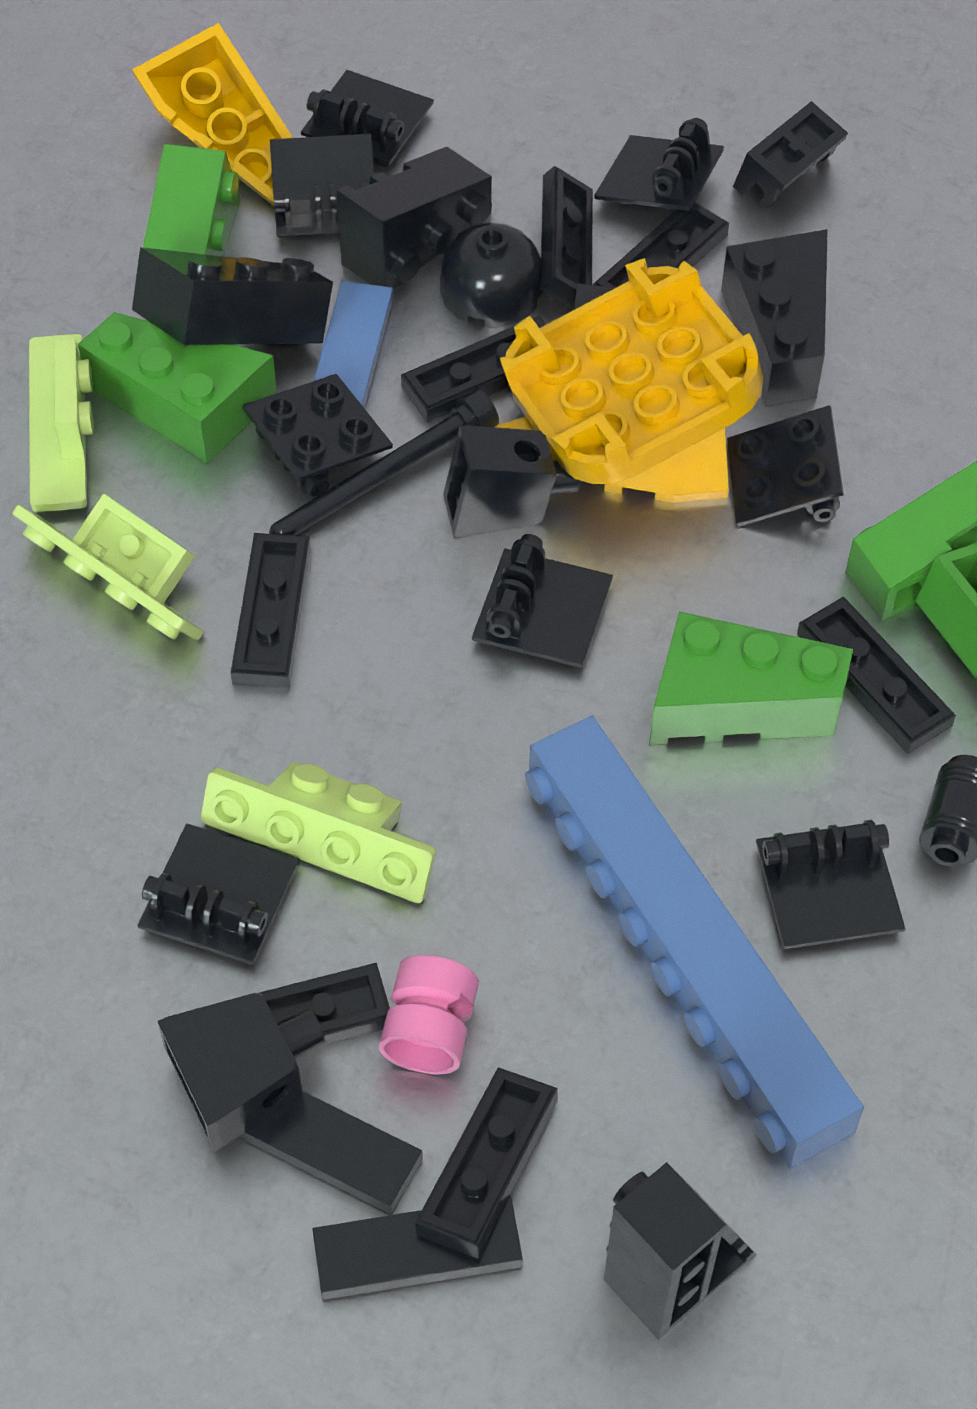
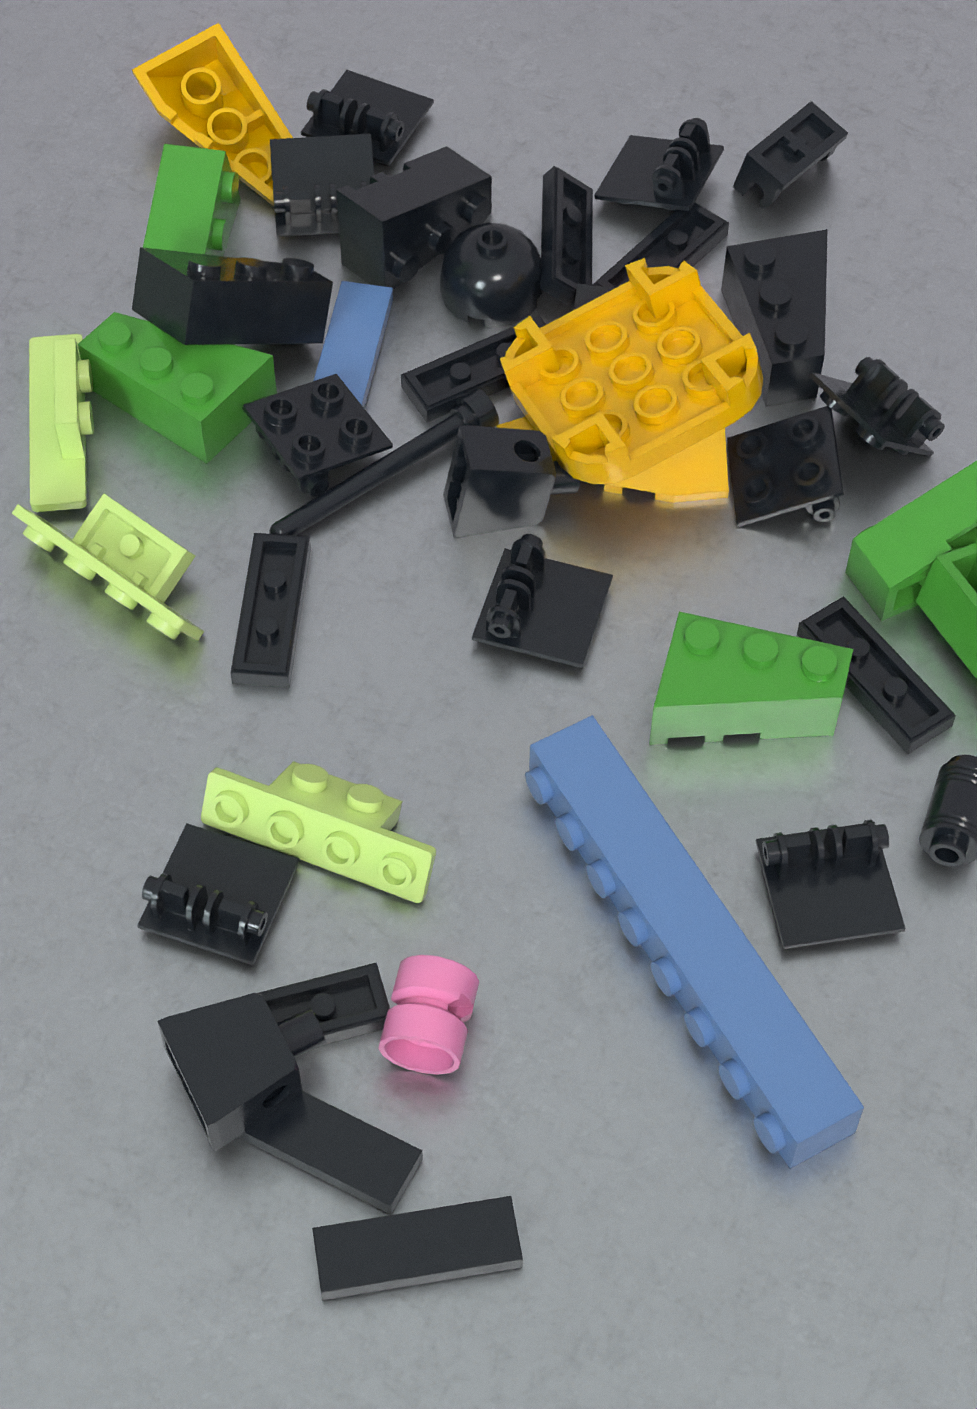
black tile [415,1067,558,1259] -> none
black wedge [604,1162,757,1340] -> none
none -> black hinge [809,357,945,457]

